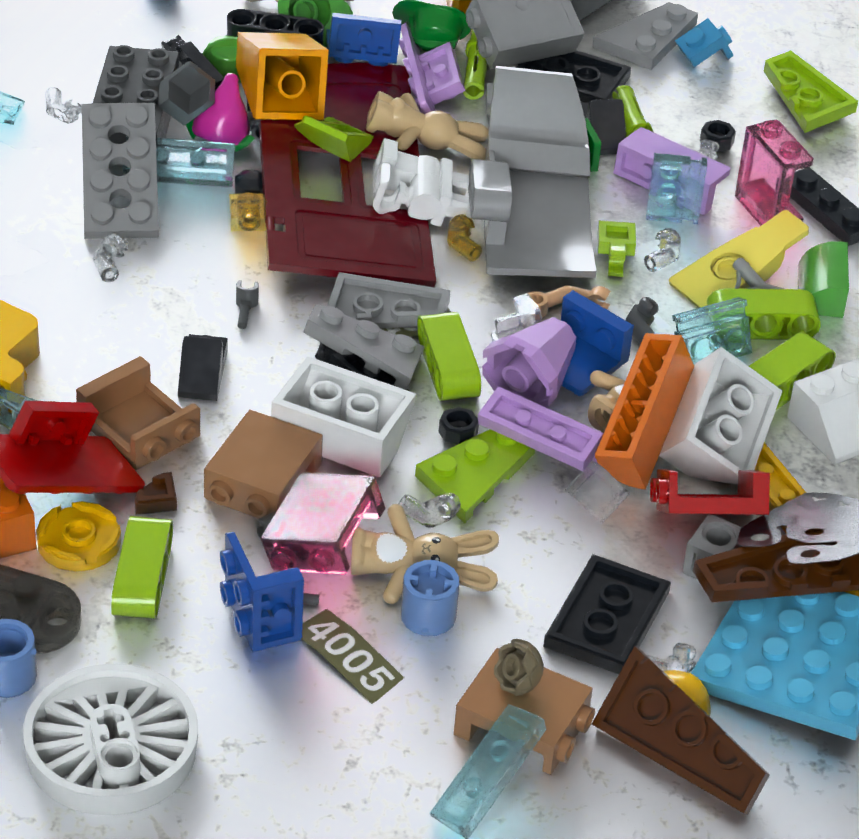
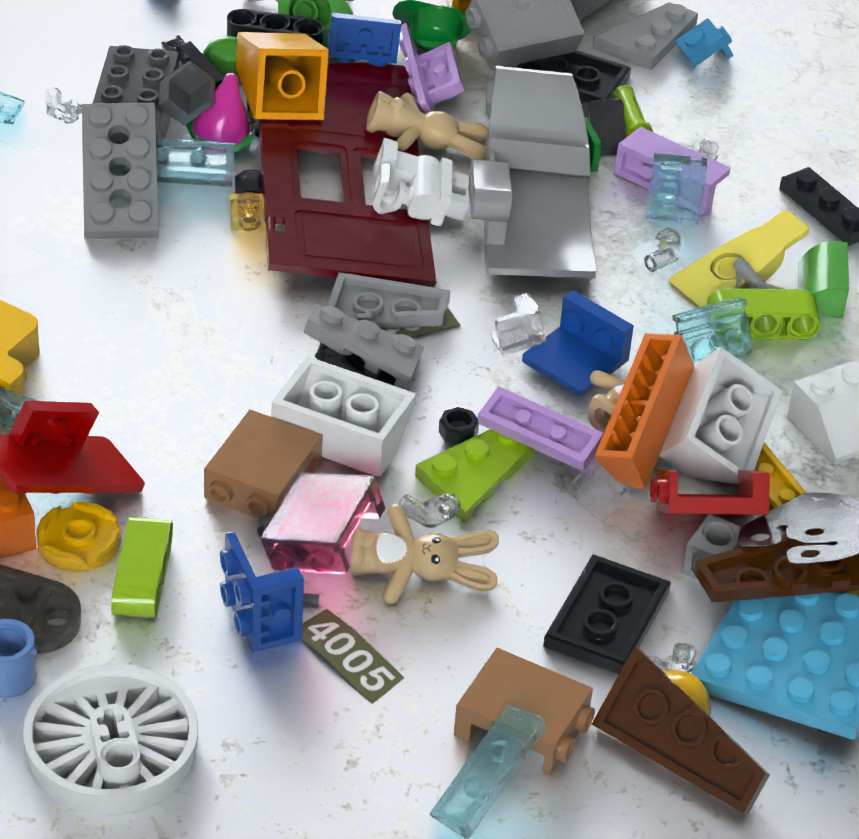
medium nougat panel [76,356,200,470] -> none
clear arm [93,234,129,283] -> none
reddish brown tile [135,472,177,515] -> none
black slope [178,334,228,401] -> none
dark grey hand [236,280,259,329] -> none
lime slope [294,115,374,162] -> none
medium blue piece [401,560,460,636] -> none
lime beam [417,312,481,401] -> none
clear yellow arm [447,214,482,262] -> none
lime pin [463,29,487,100] -> none
lavender cone [482,317,576,408] -> none
dark tan plate [494,639,544,696] -> none
light nougat arm [524,285,611,319] -> none
lime plate [597,220,636,277] -> none
dark grey arm [626,297,659,344] -> none
black tile [699,120,736,152] -> none
clear pink panel [735,119,814,226] -> none
lime beam [749,332,836,410] -> none
lime wing [763,50,858,133] -> none

